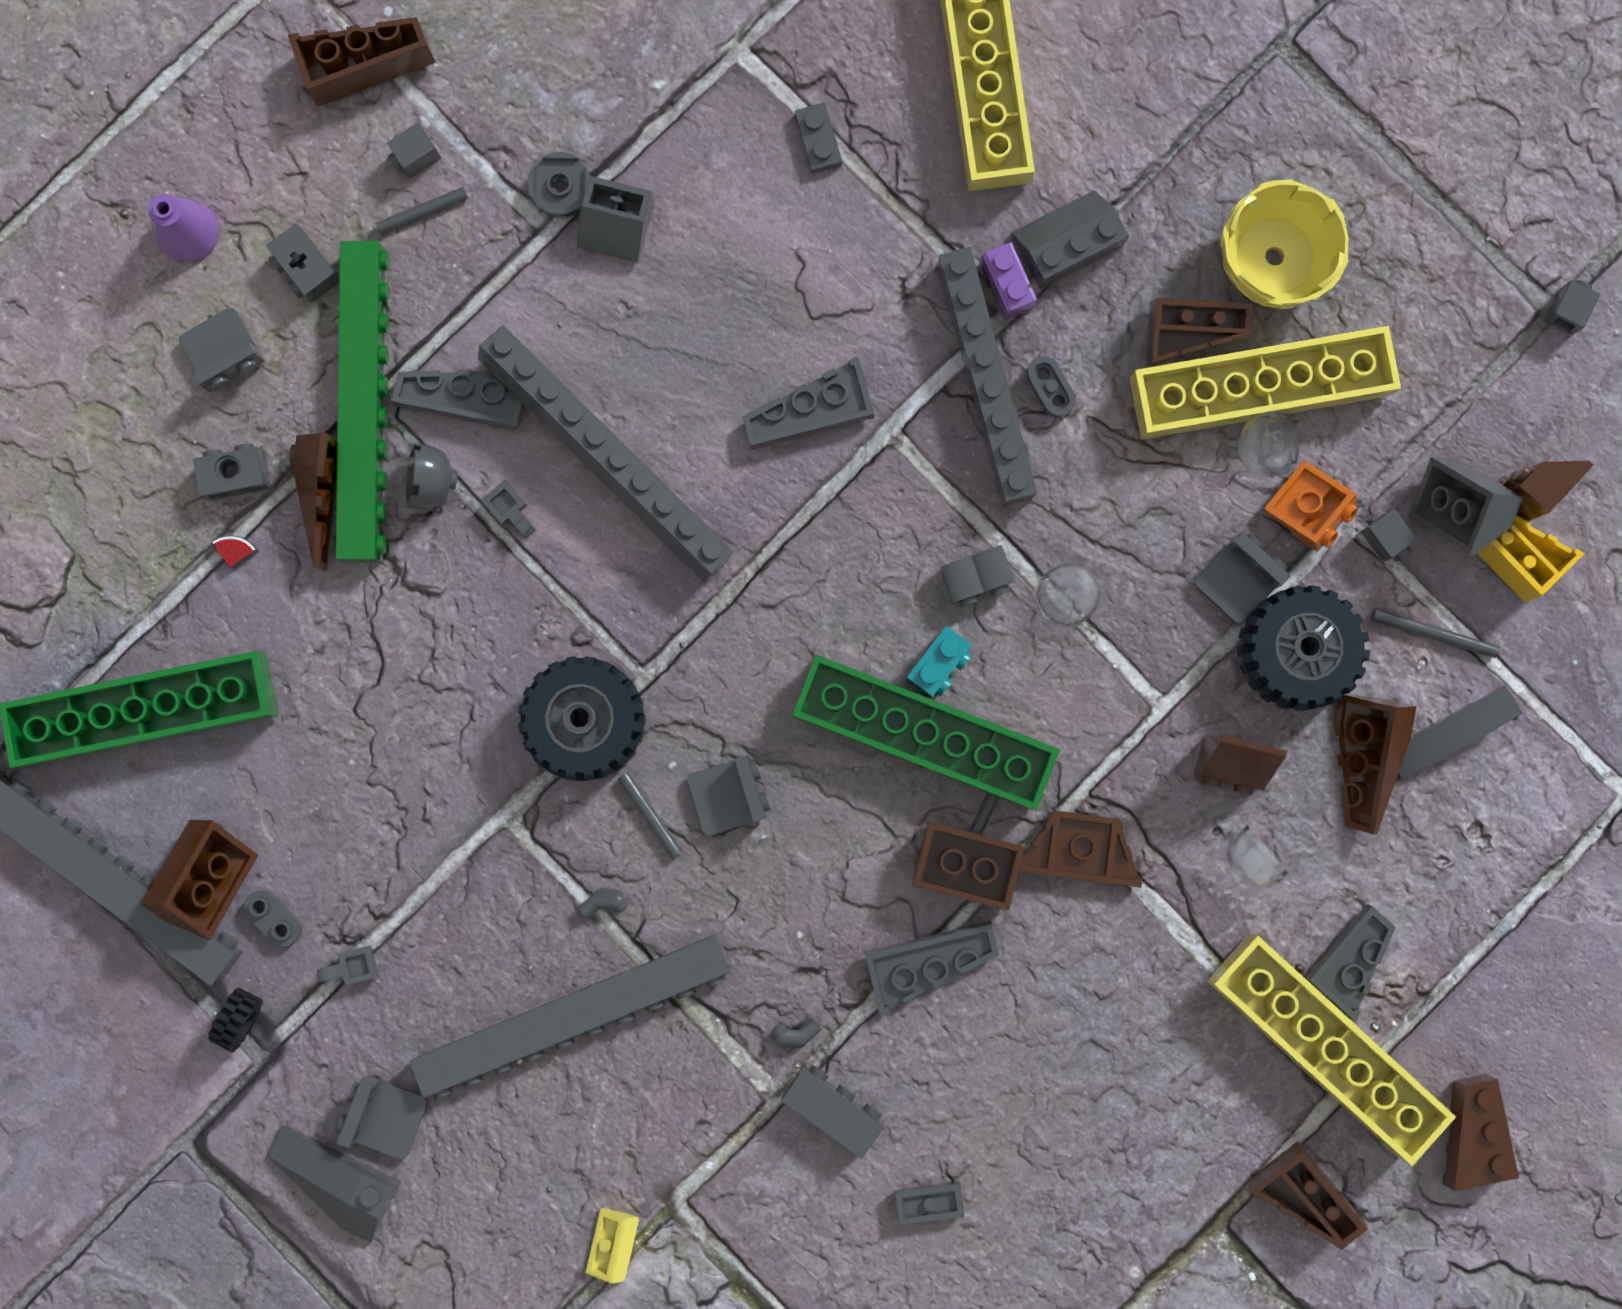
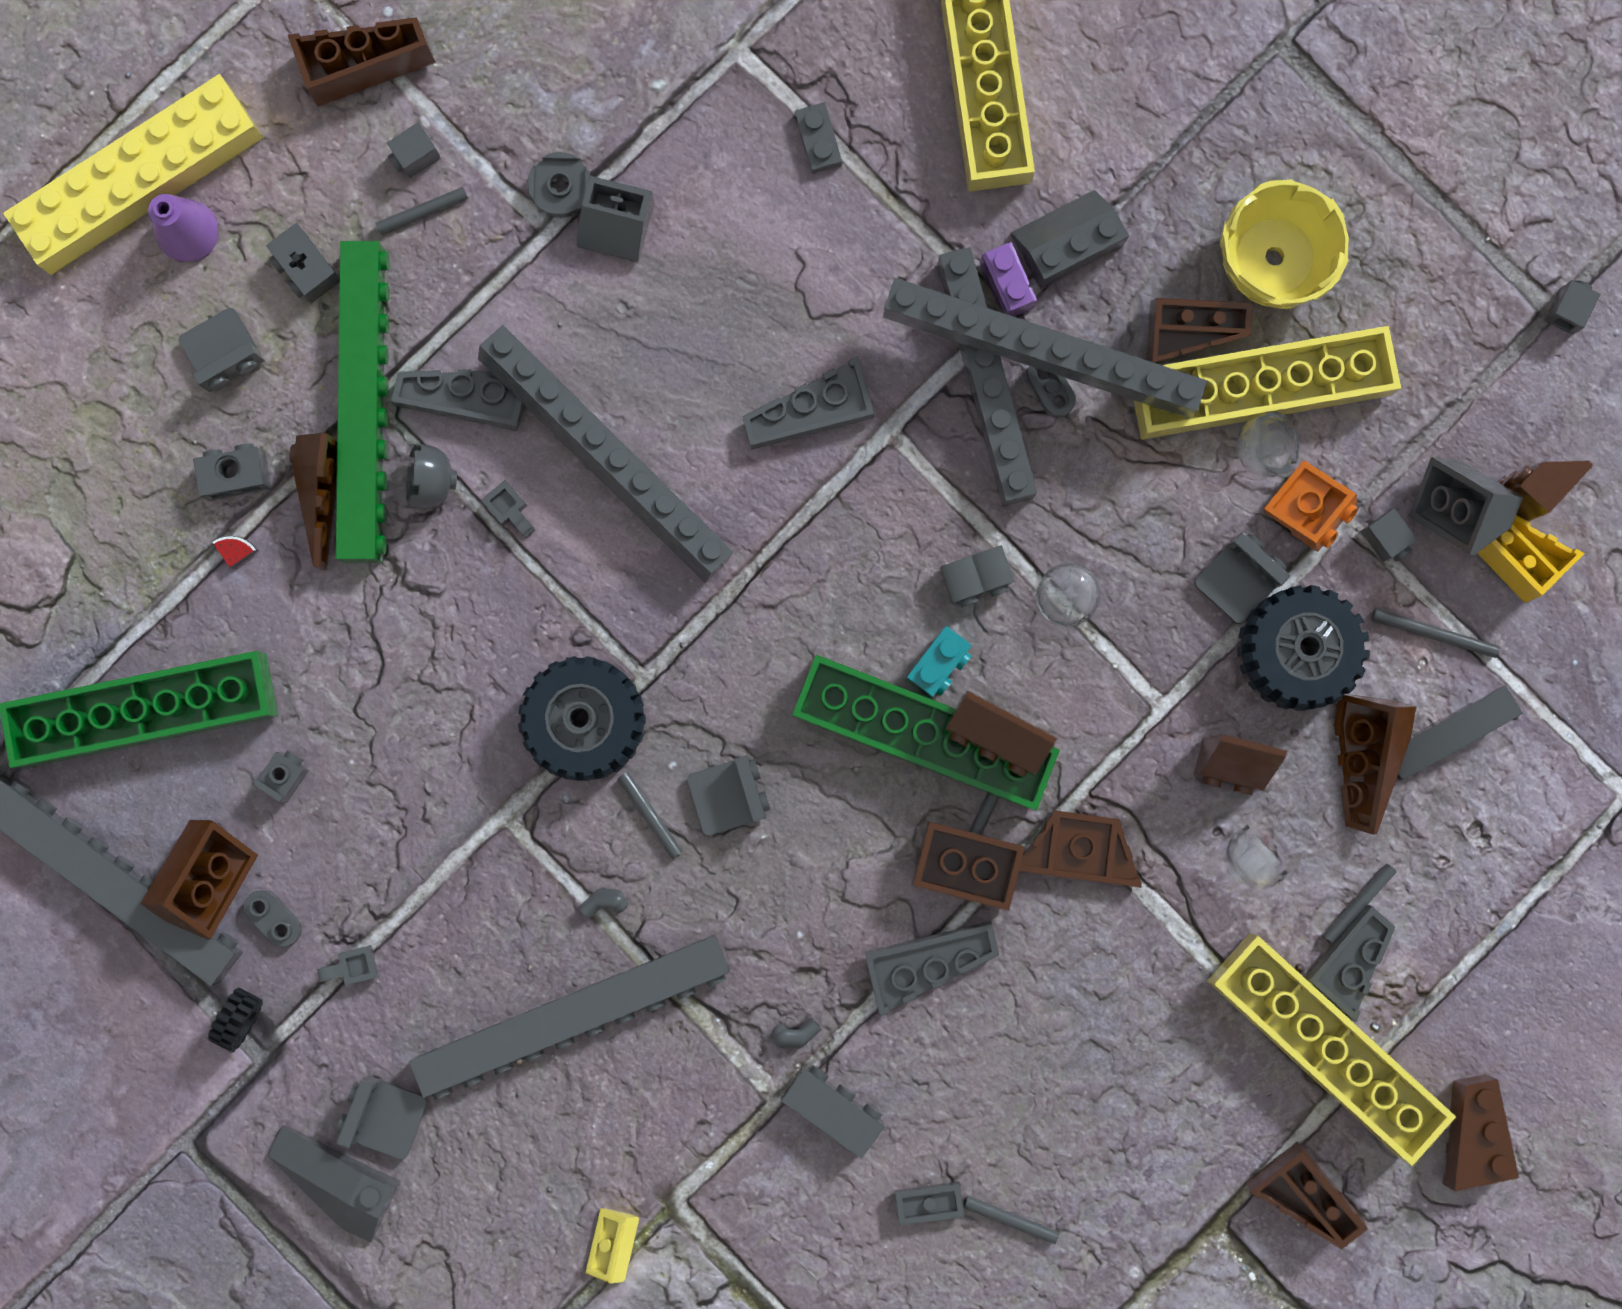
none -> light yellow brick [3,74,264,275]
none -> dark grey brick [253,750,309,802]
none -> dark grey brick [883,278,1207,419]
none -> reddish brown slope [945,691,1058,778]
none -> dark grey bar [963,1195,1059,1244]
none -> dark grey bar [1322,864,1396,944]

